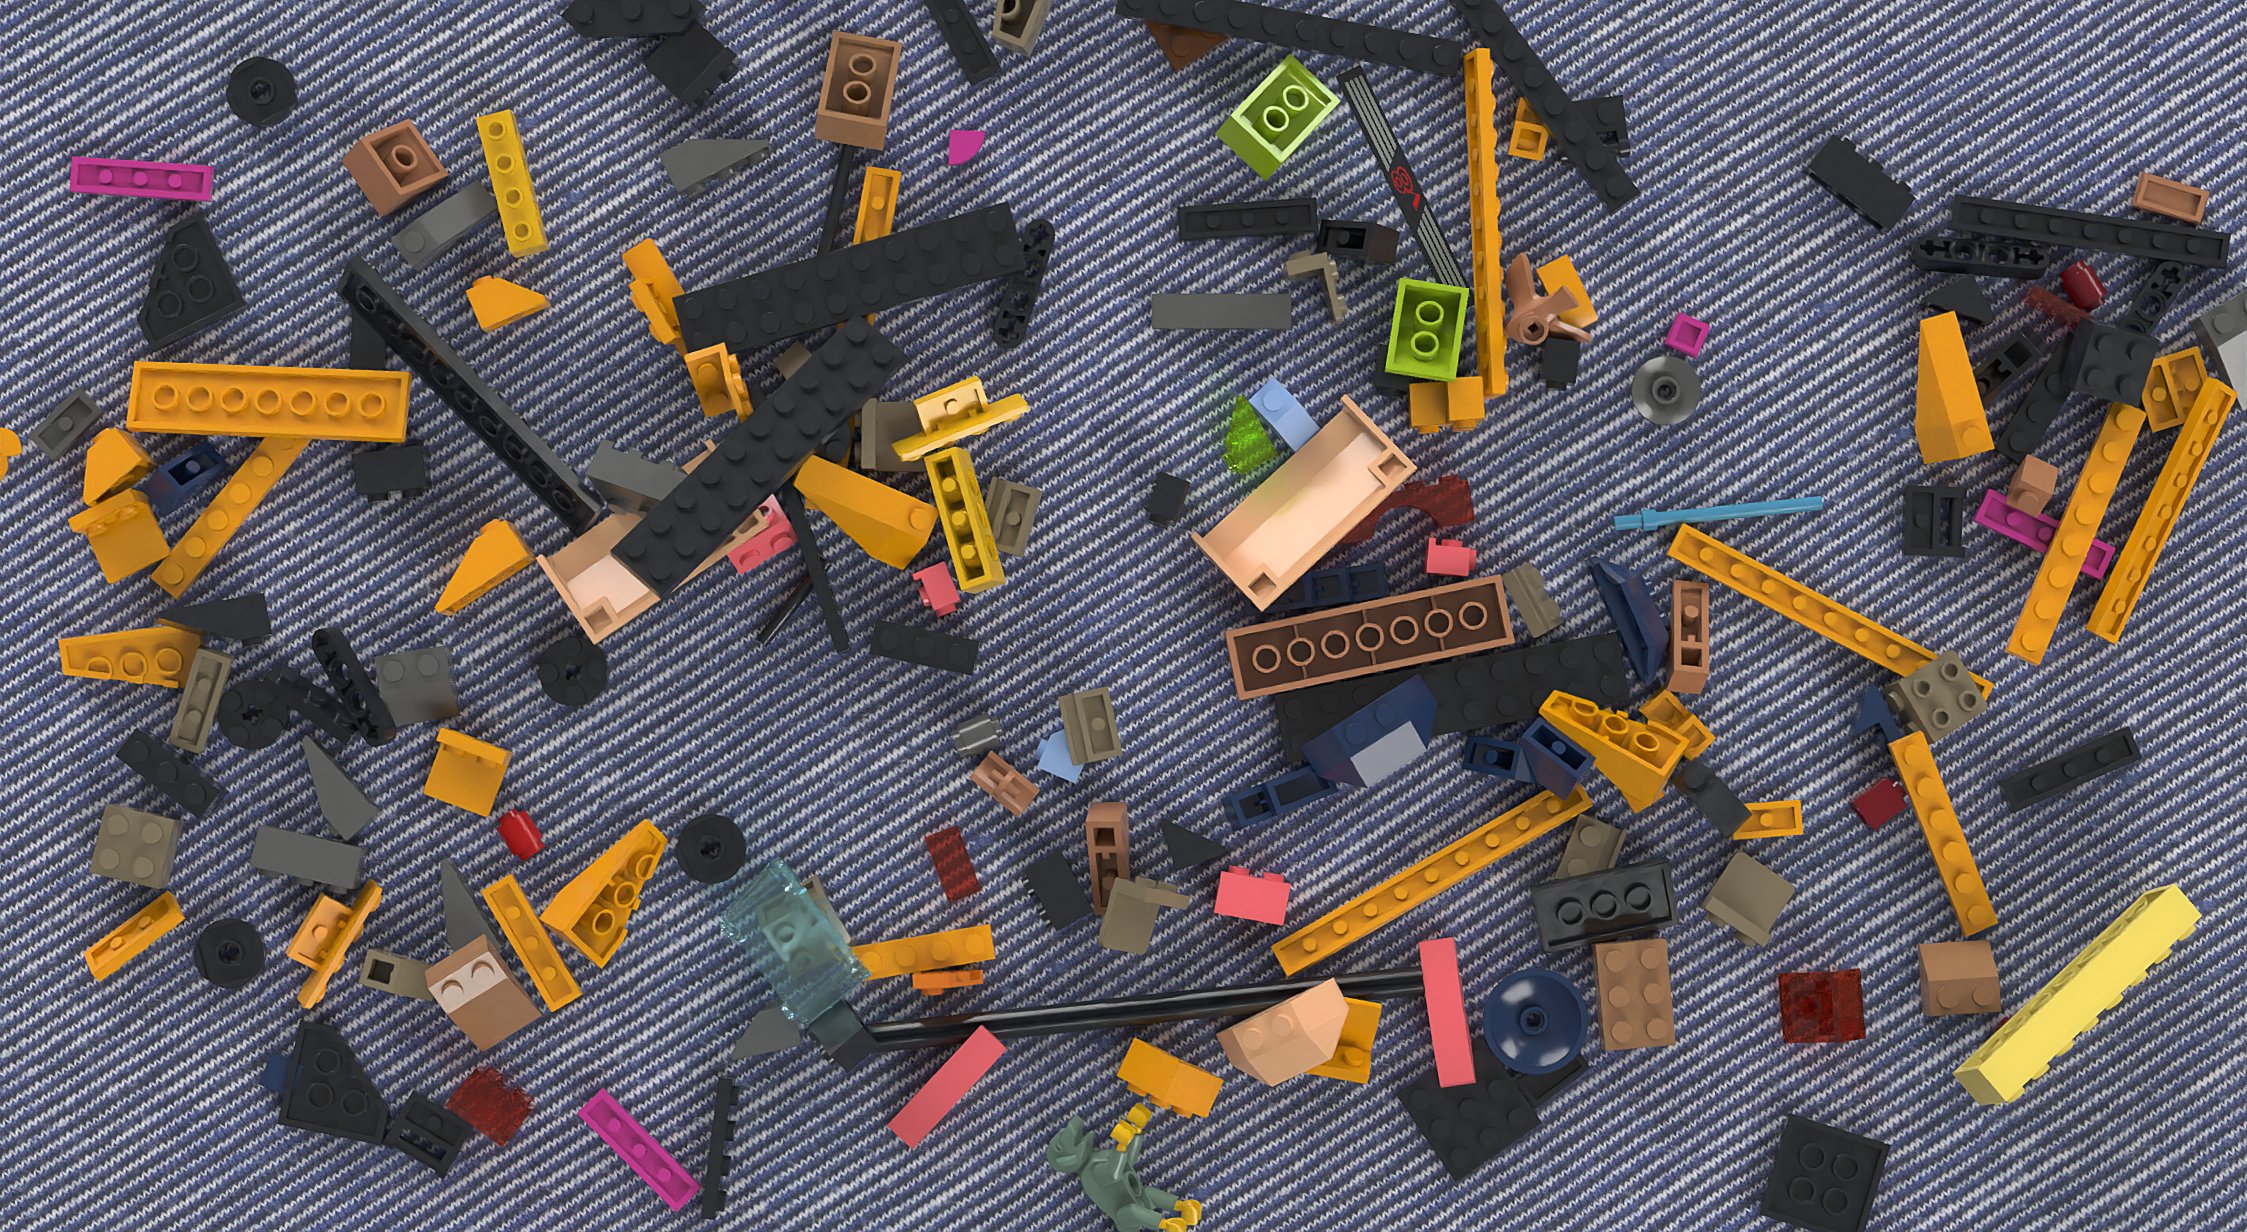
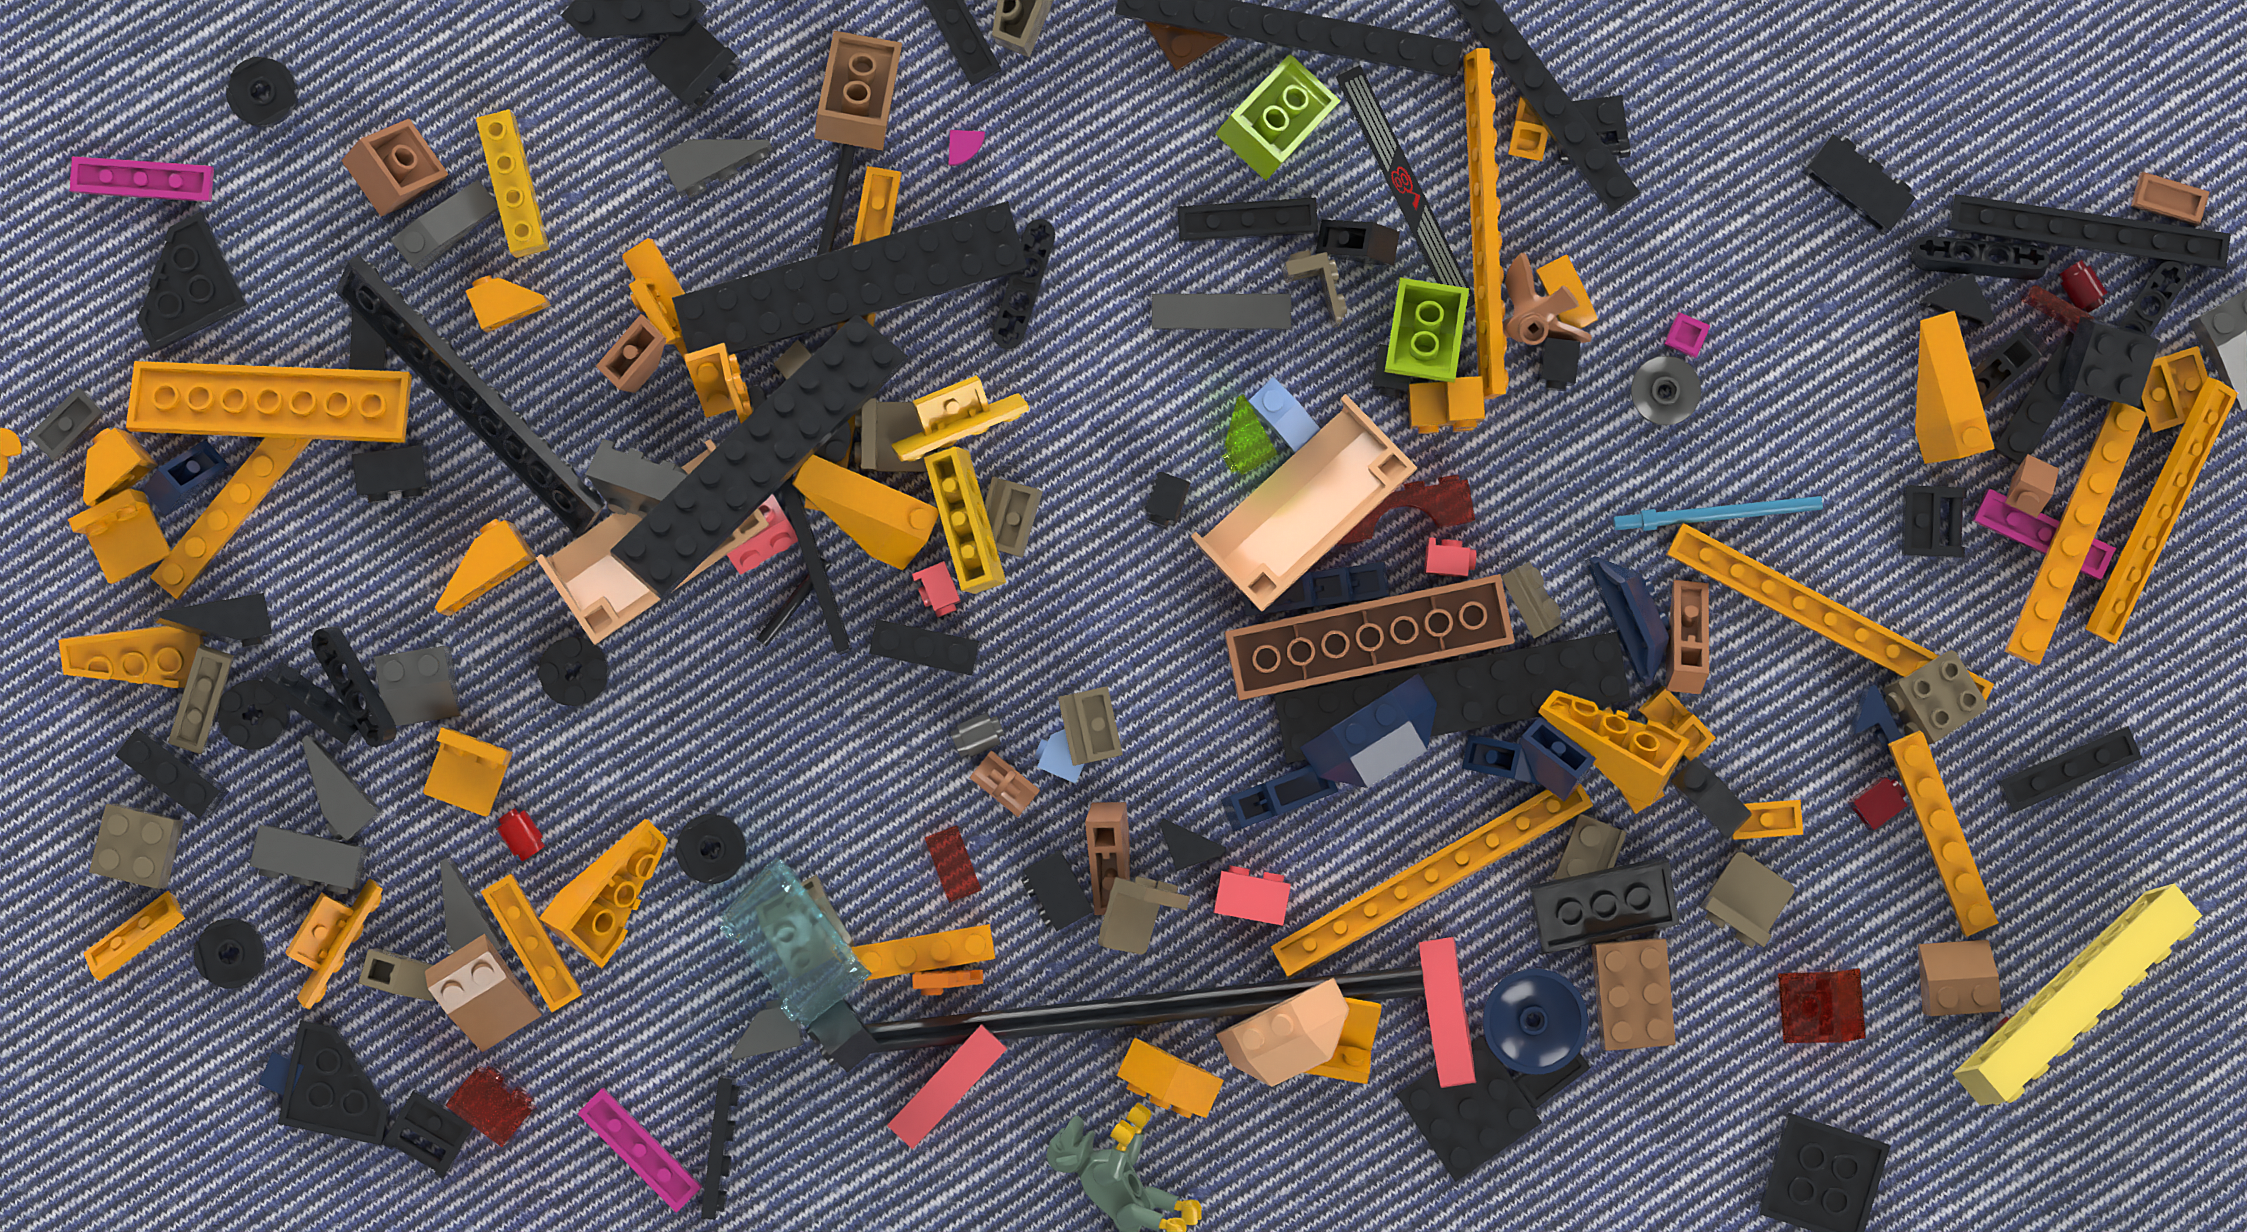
none -> nougat slope [596,314,667,393]

